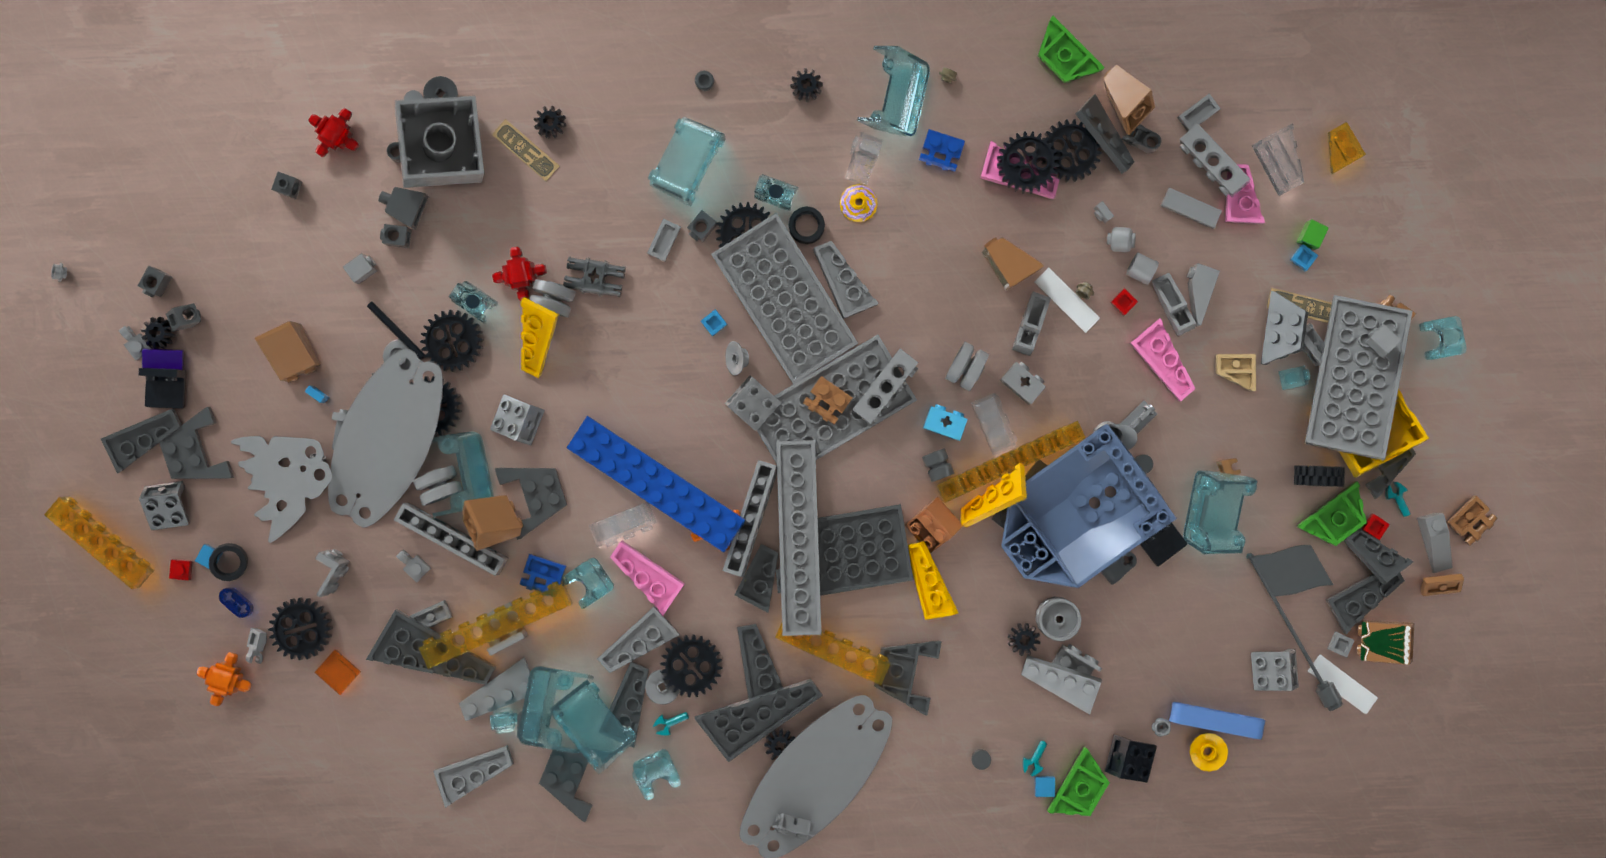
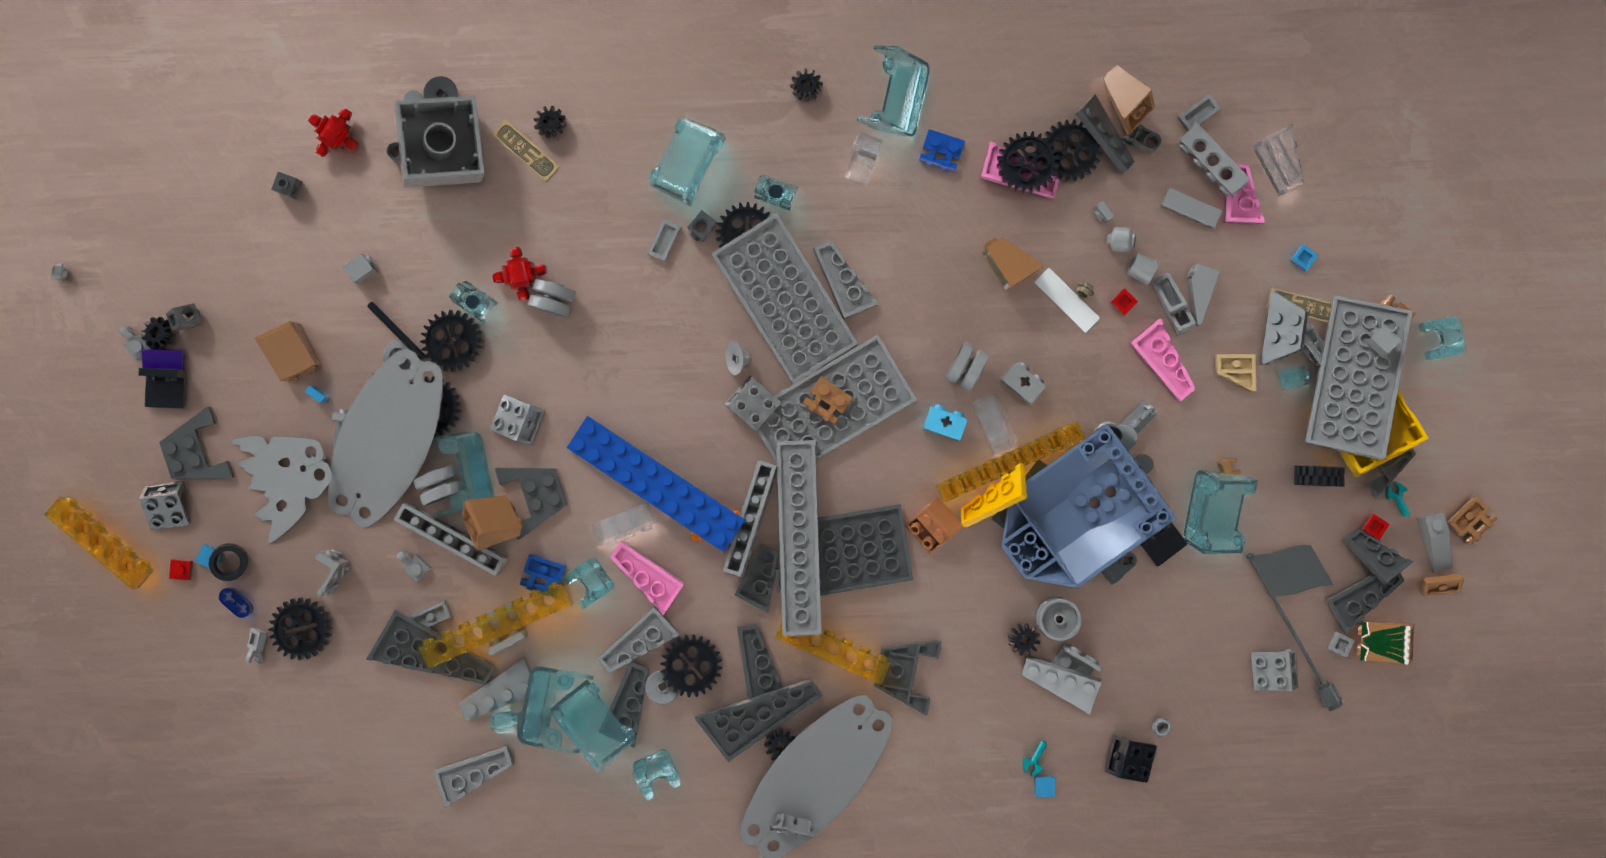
dark grey wing [101,408,182,474] -> none
dark grey brick [138,266,172,297] -> none
orange piece [196,652,252,706] -> none
clear orange piece [314,649,361,695] -> none
dark grey torso [378,187,429,230] -> none
dark grey brick [380,224,412,248] -> none
yellow wing [521,297,559,378] -> none
dark grey wing [539,746,615,822] -> none
dark grey pin [563,257,626,297] -> none
teal bar [653,712,689,736] -> none
dark grey tile [695,71,714,91] -> none
dark azure tile [701,309,728,336] -> none
black tyre [788,206,825,244] -> none
dish [840,184,878,222] -> none
light grey brick [852,349,919,424] -> none
yellow wing [908,541,959,620] -> none
dark grey wheel [922,448,954,482] -> none
dark tan plate [939,67,958,83] -> none
dark grey tile [971,749,991,770] -> none
light grey slope [1012,291,1051,356] -> none
bright green wing [1038,16,1105,83] -> none
bright green wing [1047,747,1110,816] -> none
medium blue beam [1169,702,1266,740] -> none
yellow dish [1189,733,1228,772] -> none
bright green panel [1296,219,1329,251] -> none
bright green wing [1297,481,1367,546] -> none
white sticker [1308,655,1378,714] -> none
clear yellow wing [1328,122,1366,174] -> none

